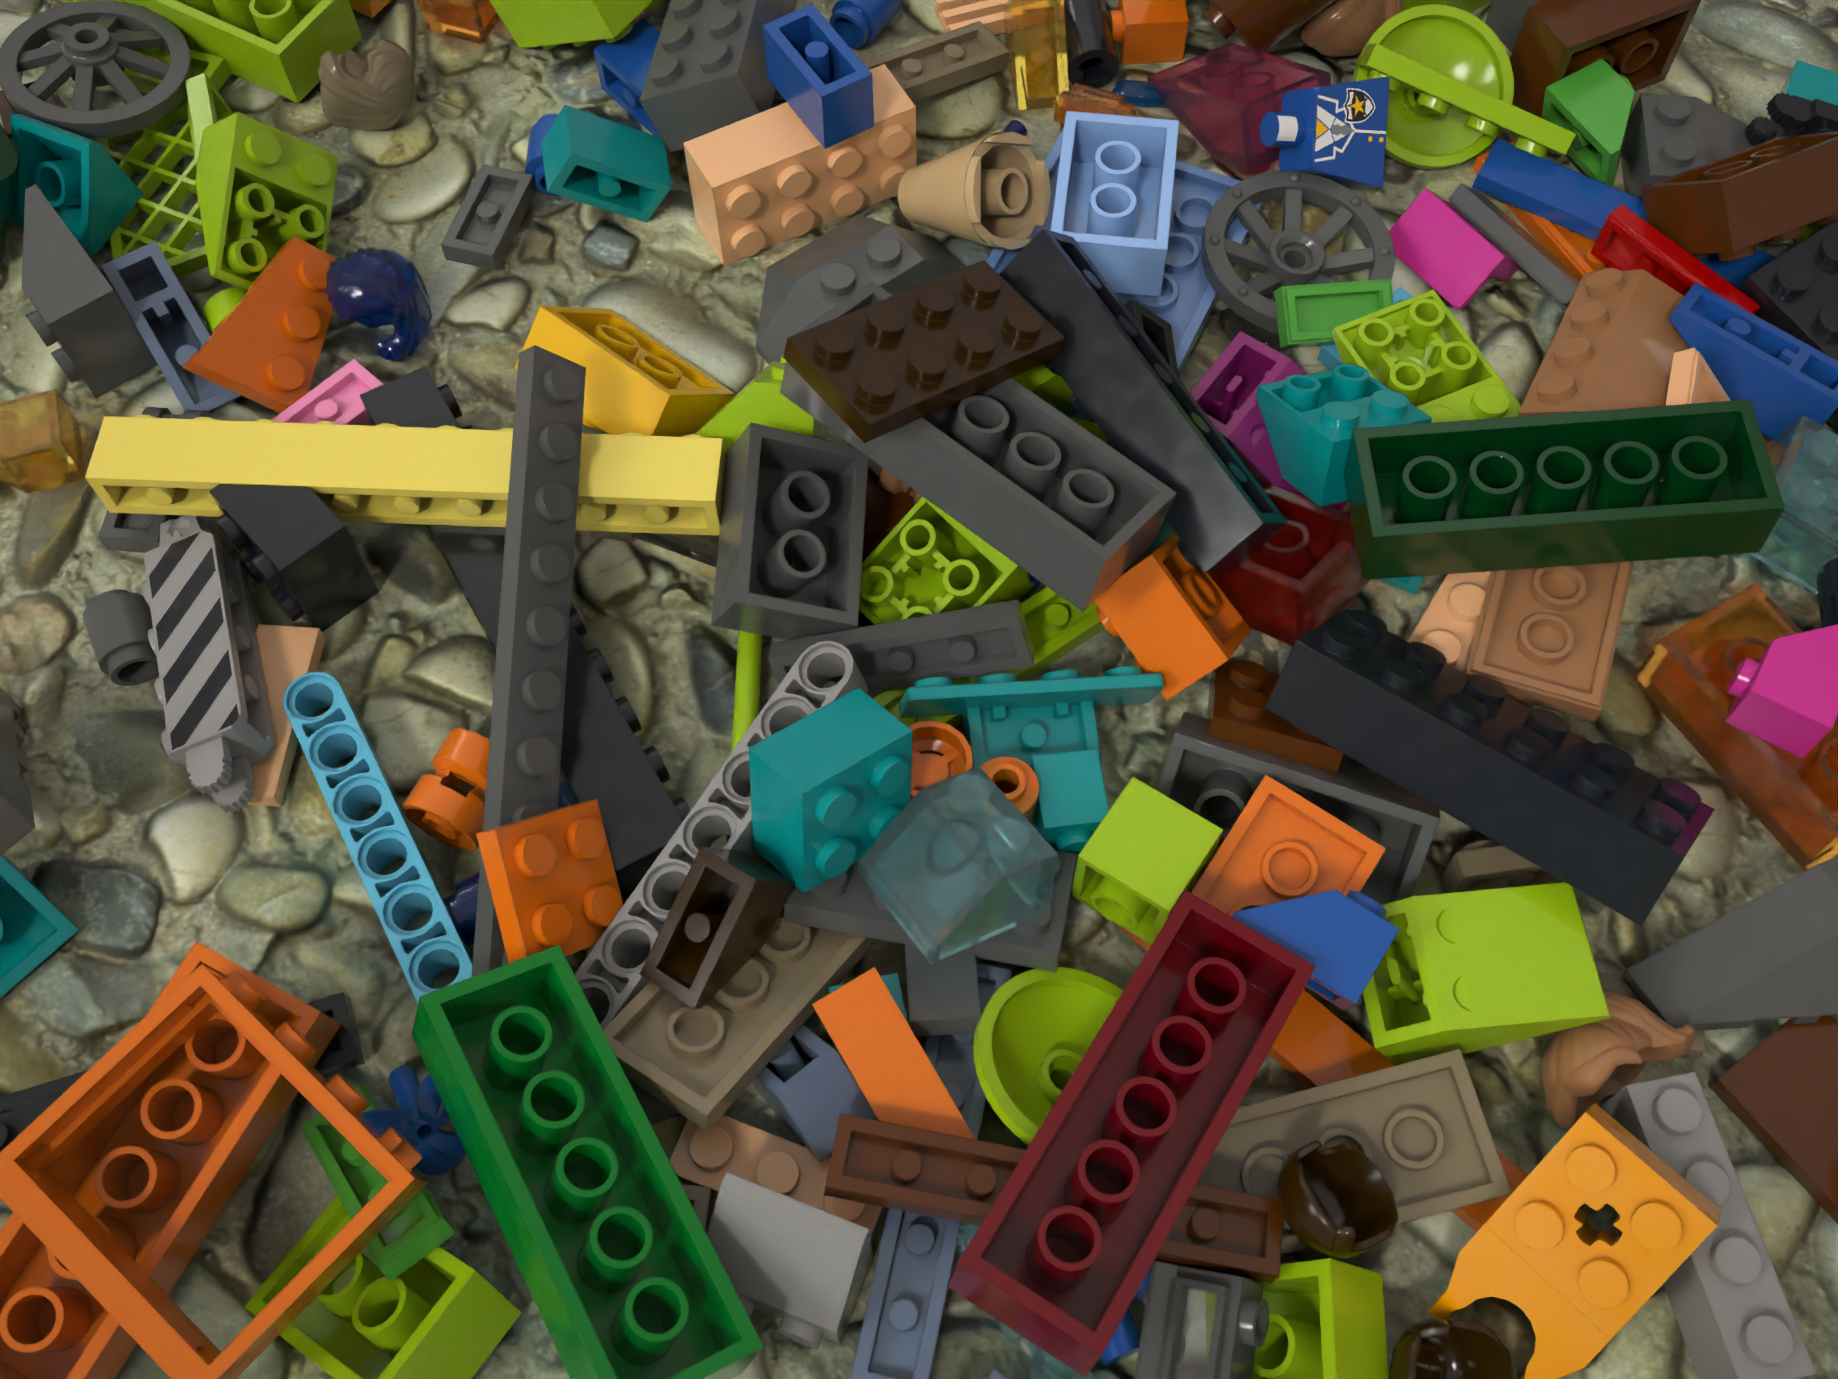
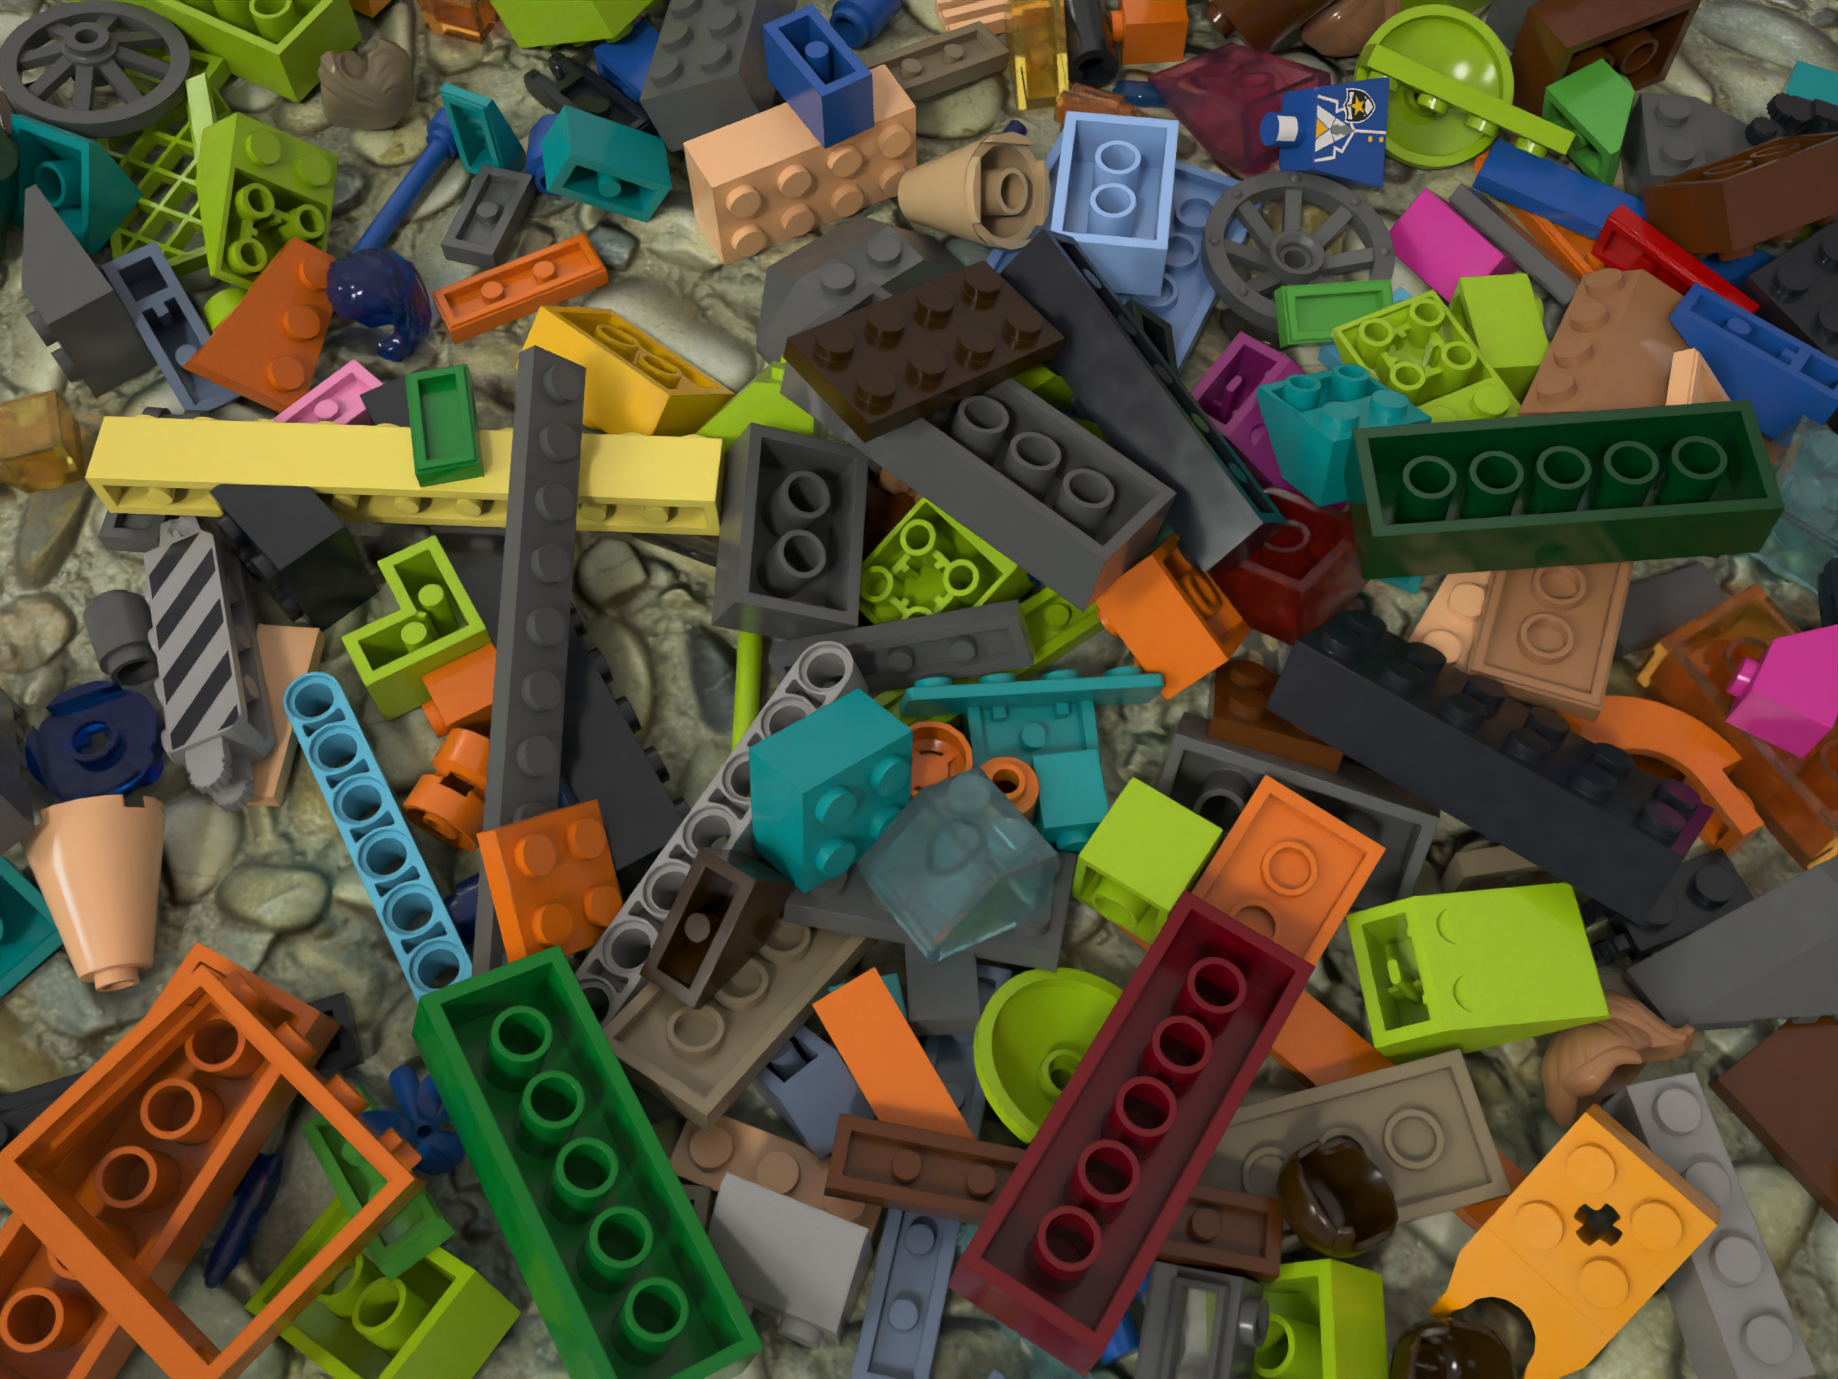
blue slope [1231,890,1399,1010] -> none
none -> light nougat cone [20,794,166,992]
none -> clear blue plate [25,681,165,803]
none -> clear blue piece [203,1152,284,1289]
none -> blue piece [332,108,459,316]
none -> lime brick [341,535,492,722]
none -> green tile [405,364,484,487]
none -> orange brick [420,642,496,739]
none -> orange tile [430,233,609,344]
none -> teal slope [439,82,526,175]
none -> black hinge [523,52,657,135]
none -> lime brick [1448,273,1552,402]
none -> orange arch [1550,695,1765,856]
none -> black hinge [1579,848,1754,968]
none -> dark grey tile [1614,562,1734,658]

